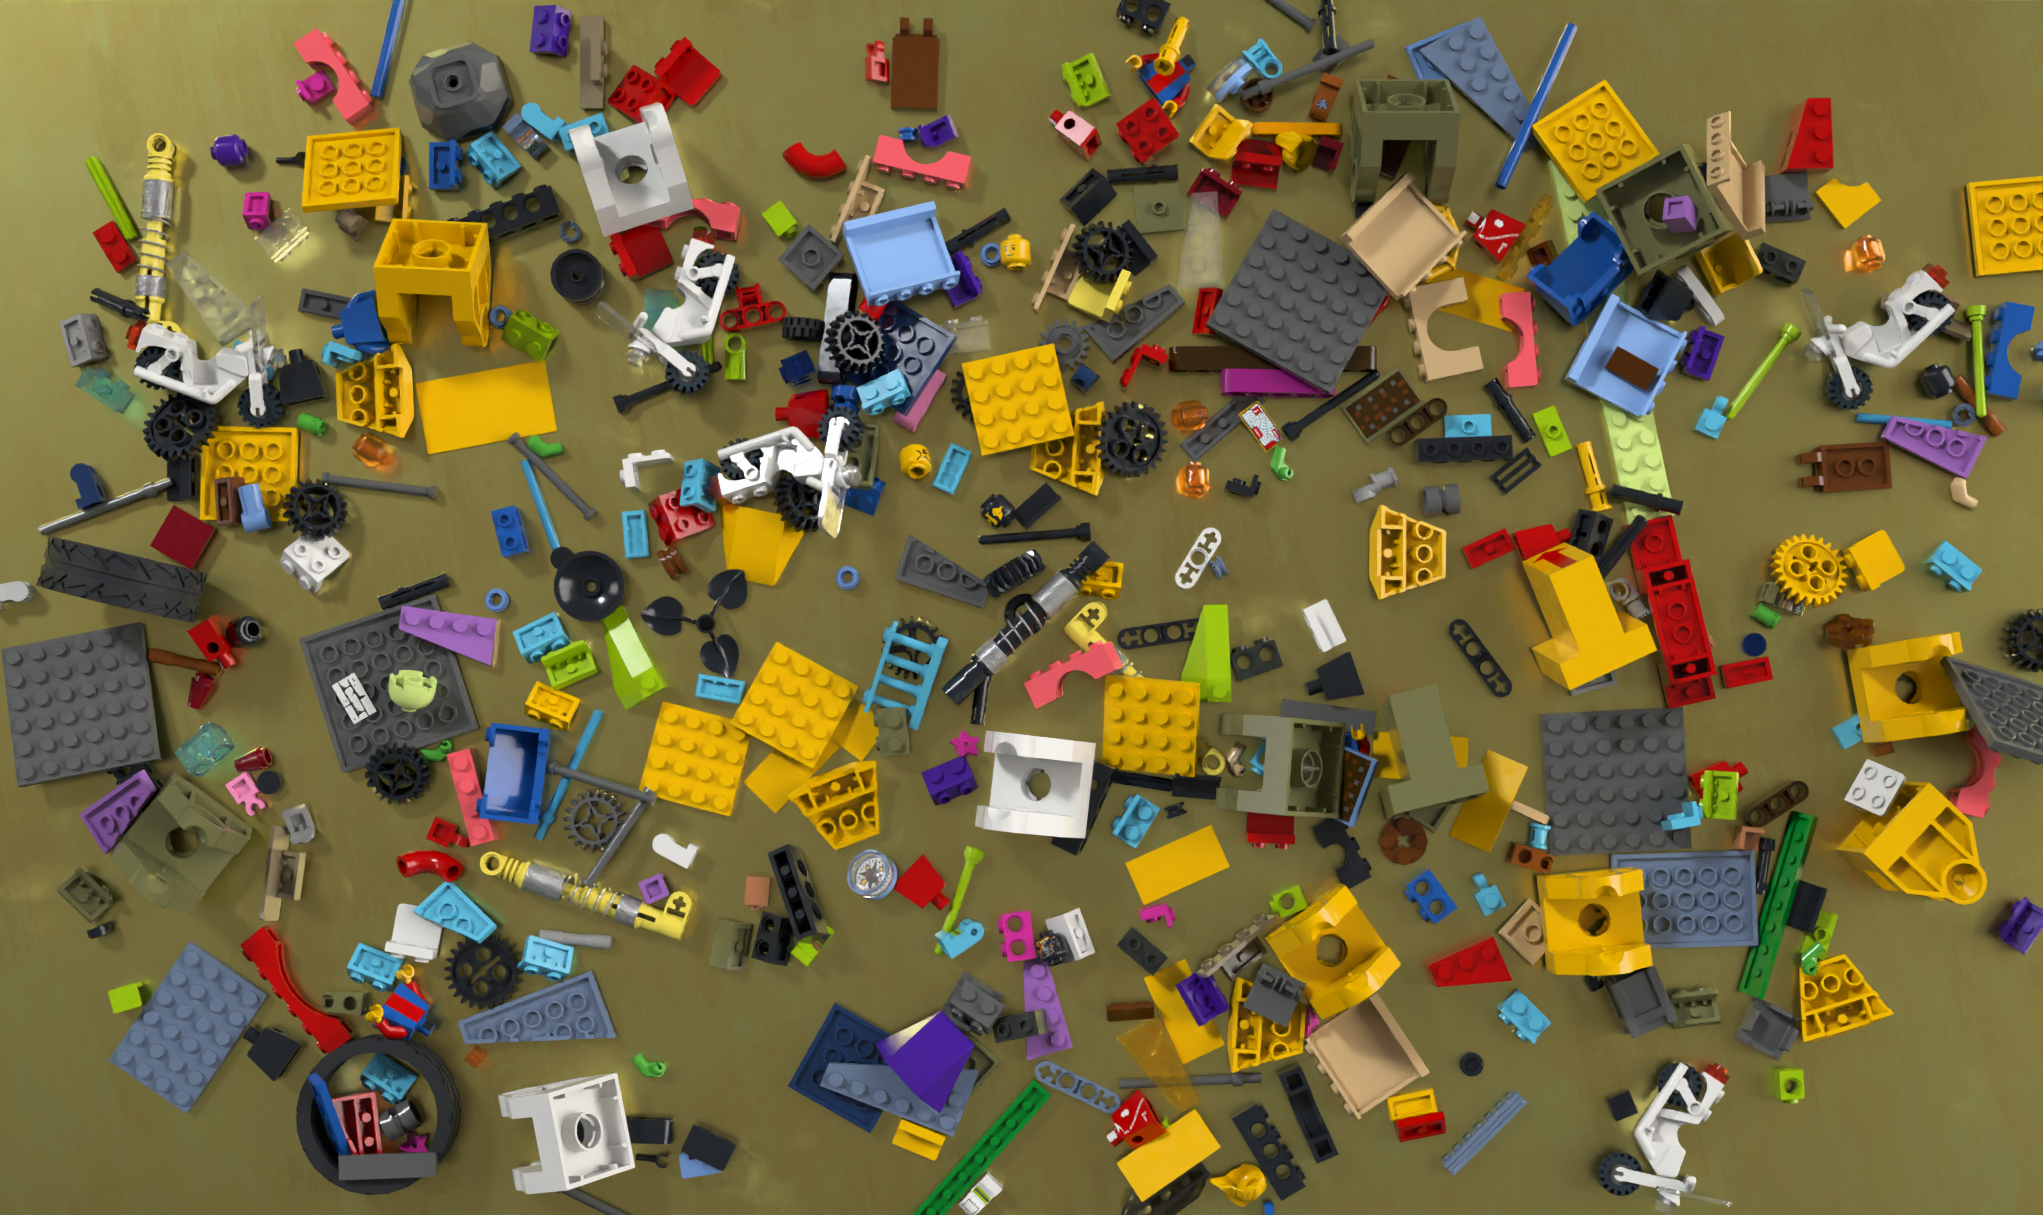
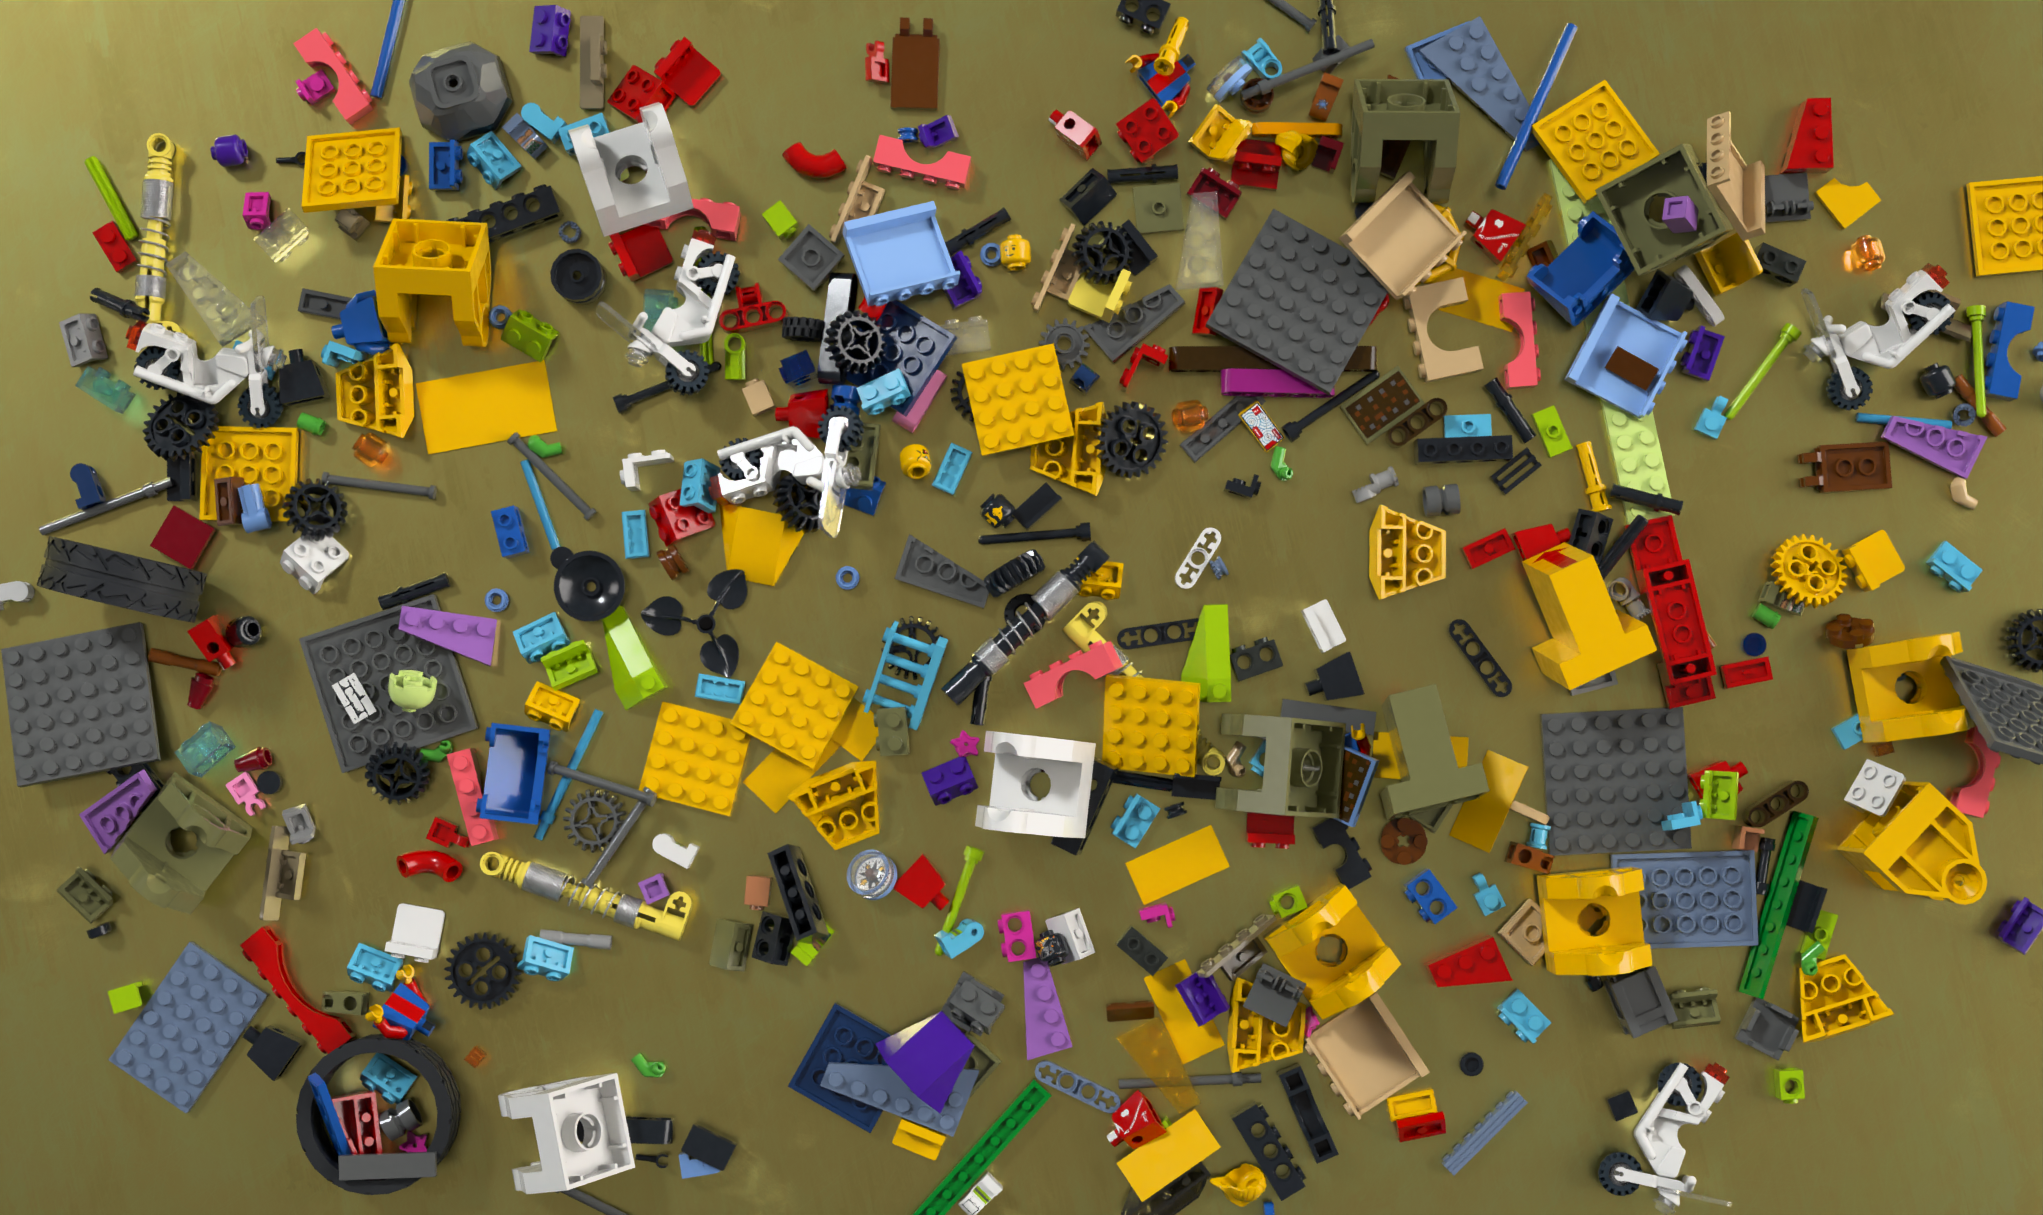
medium azure wing [413,882,497,944] -> none
sand blue wing [457,970,617,1044] -> none
pearl dark grey brick [992,1008,1049,1043] -> none
lime bracket [1061,53,1111,108] -> none
clear orange head [1179,461,1210,498] -> none
none -> tan brick [742,378,776,417]

